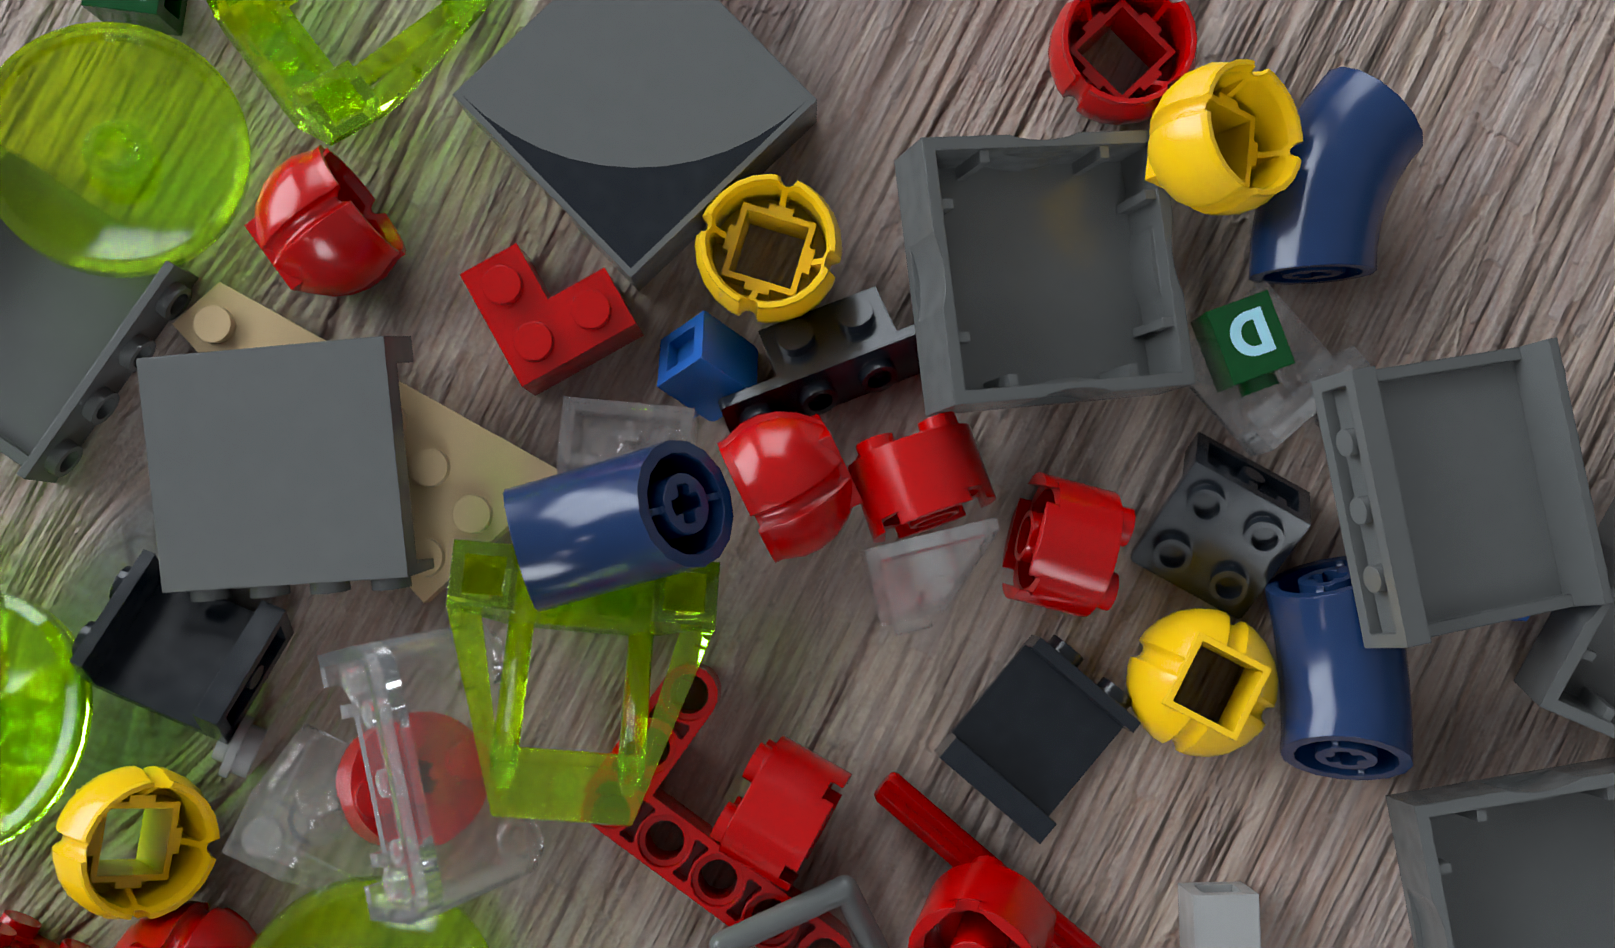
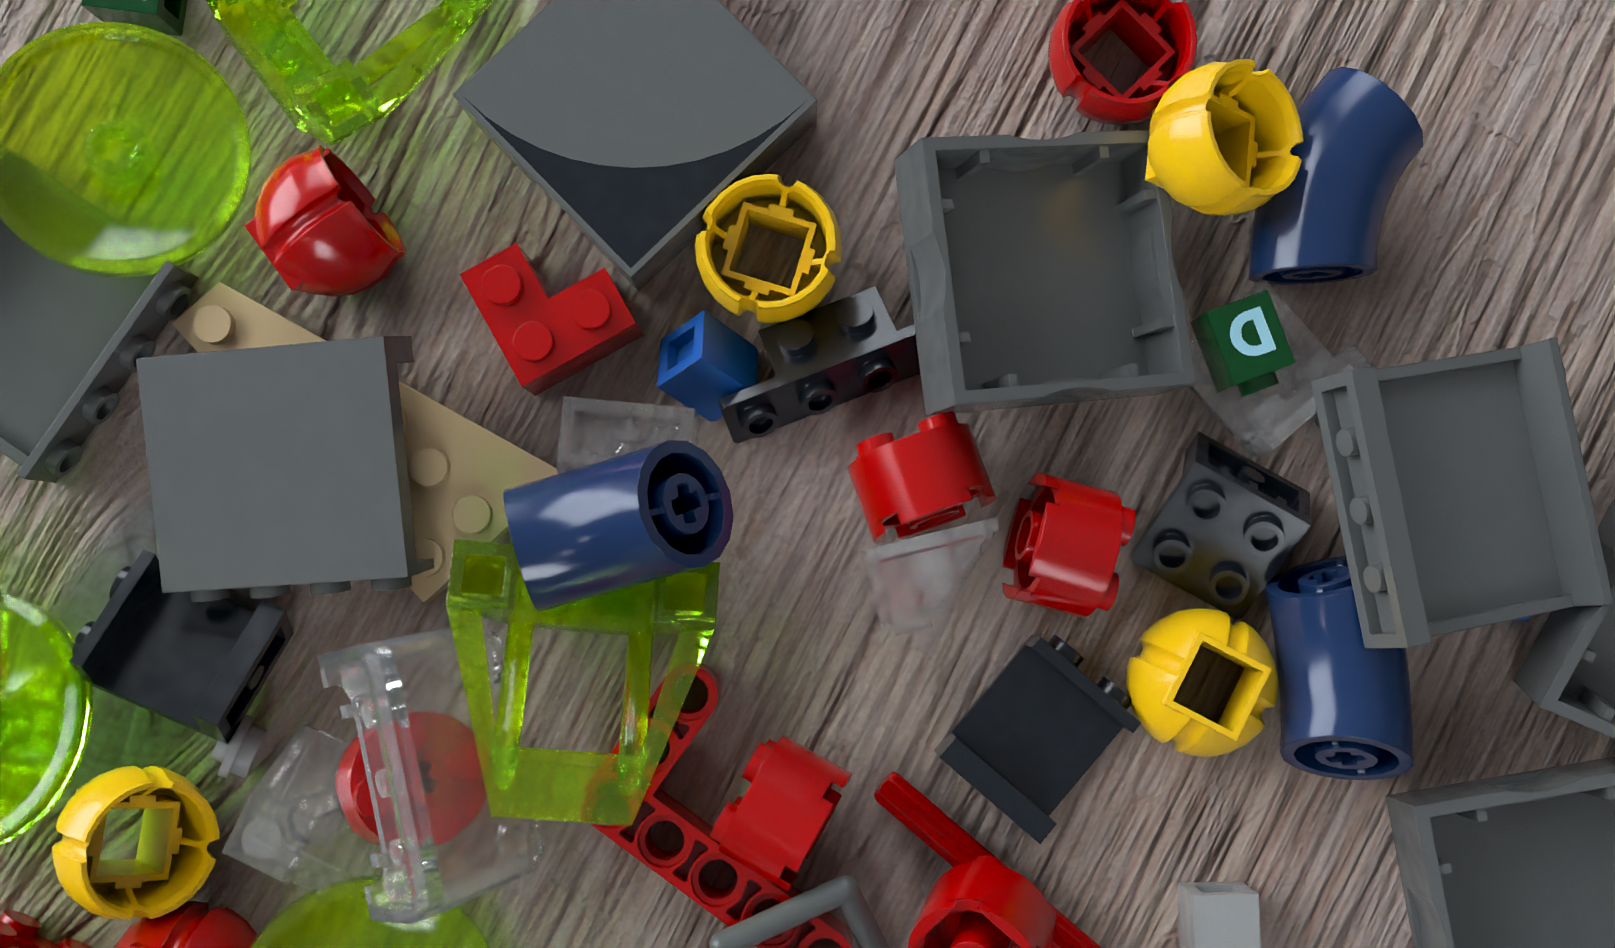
red piece [717,411,863,563] -> none

